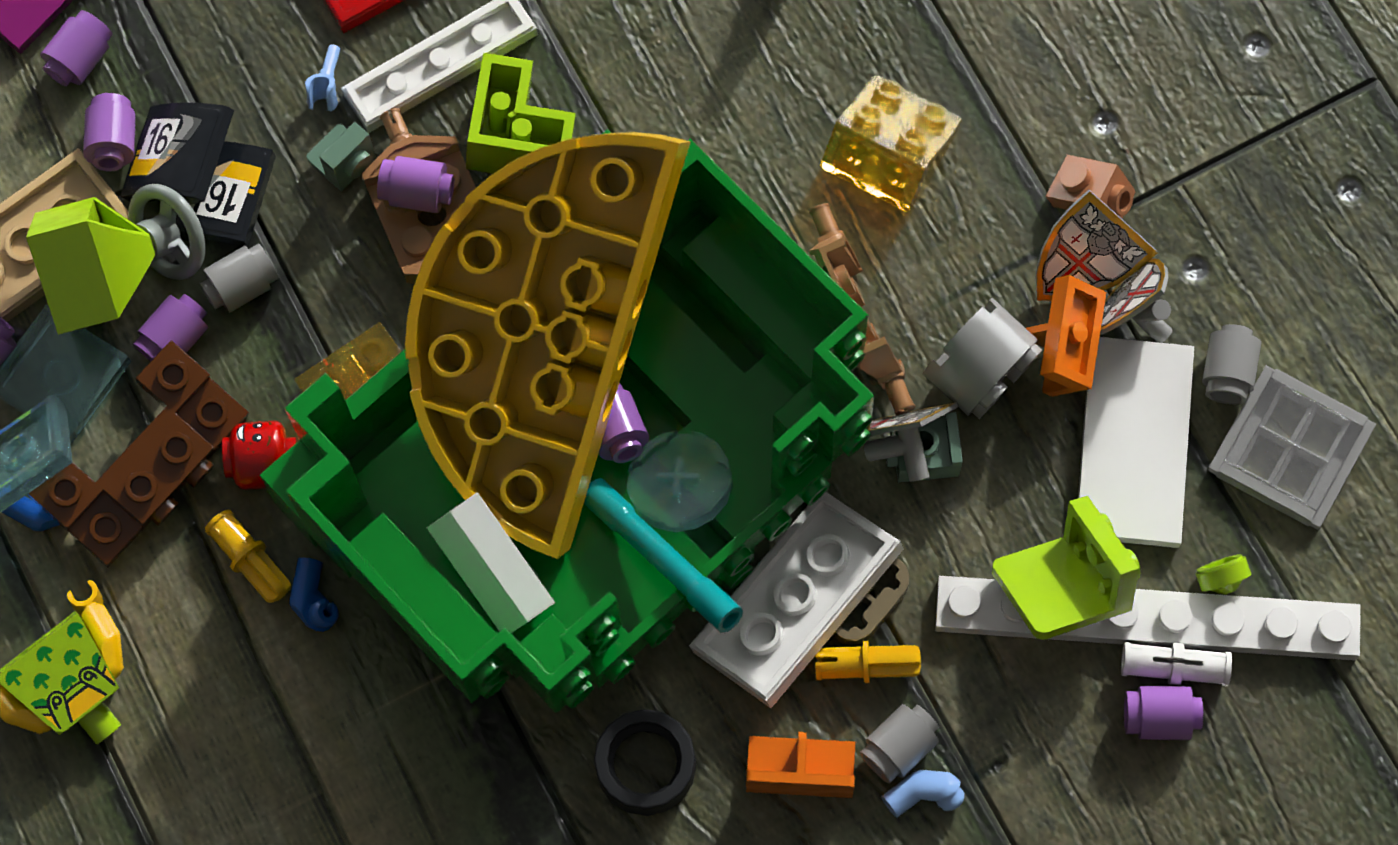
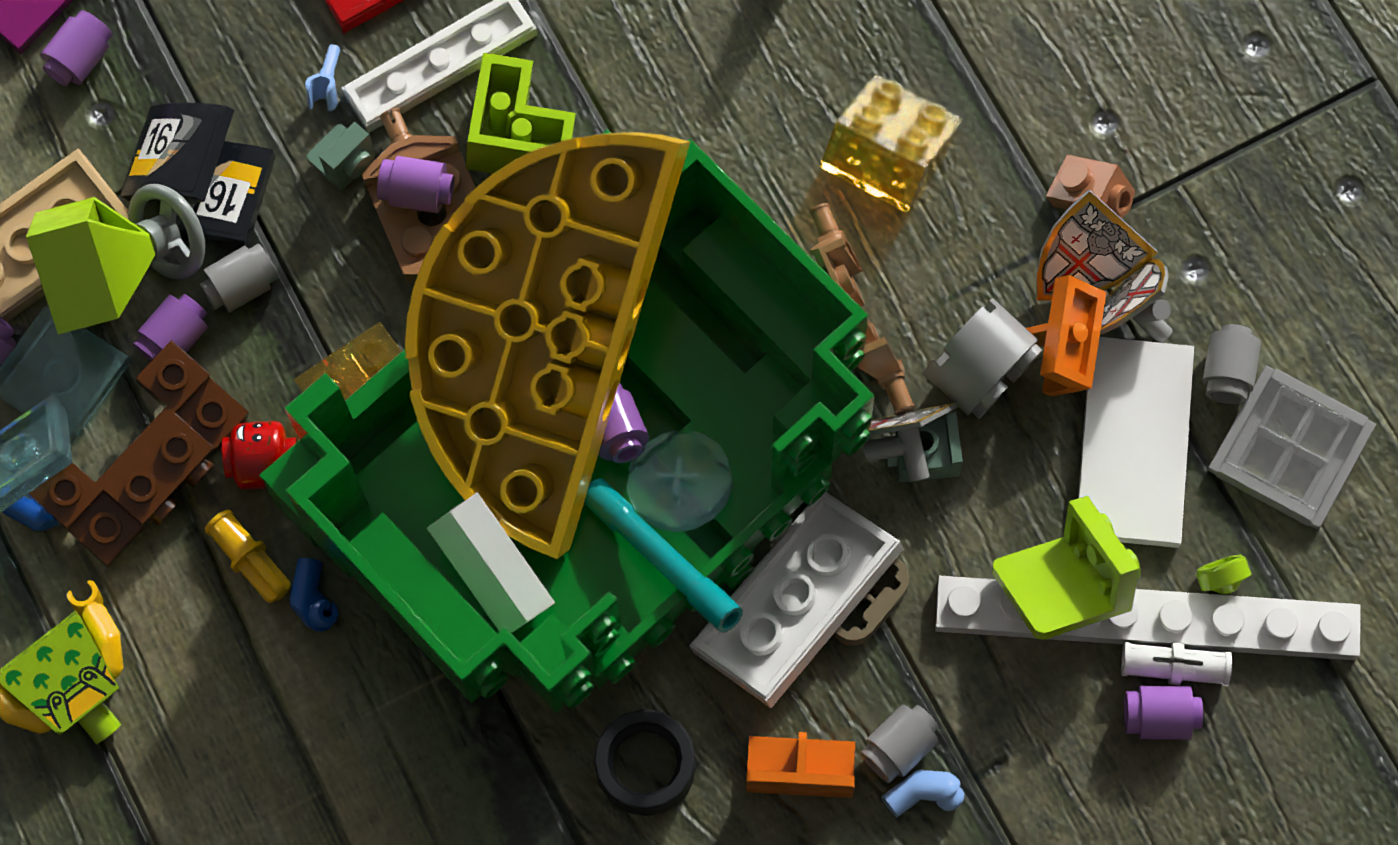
medium lavender brick [83,93,136,171] -> none
yellow axle [815,641,921,683] -> none

